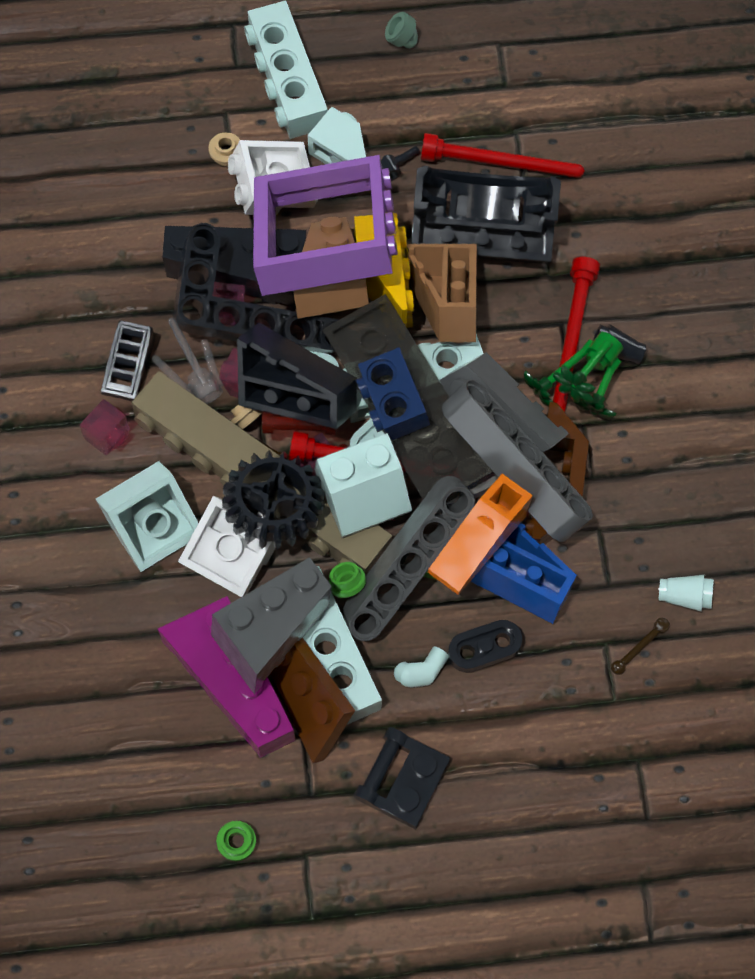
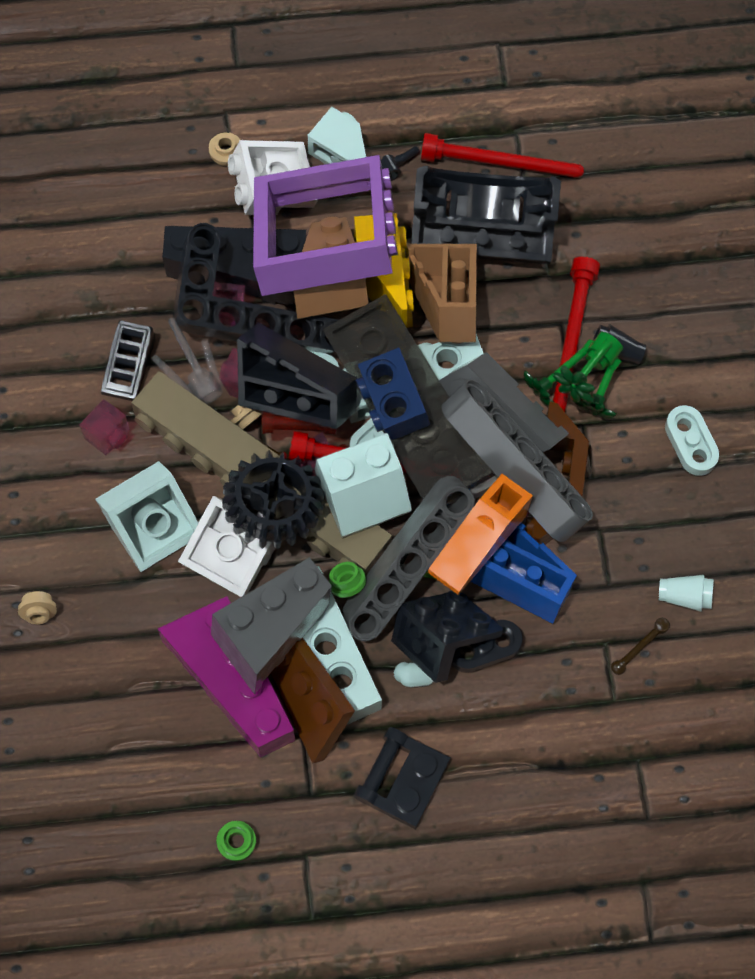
light aqua brick [244,0,328,139] -> none
sand green tile [385,11,418,49] -> none
none -> tan plate [18,591,57,625]
none -> black bracket [391,591,503,683]
none -> light aqua plate [665,405,719,476]

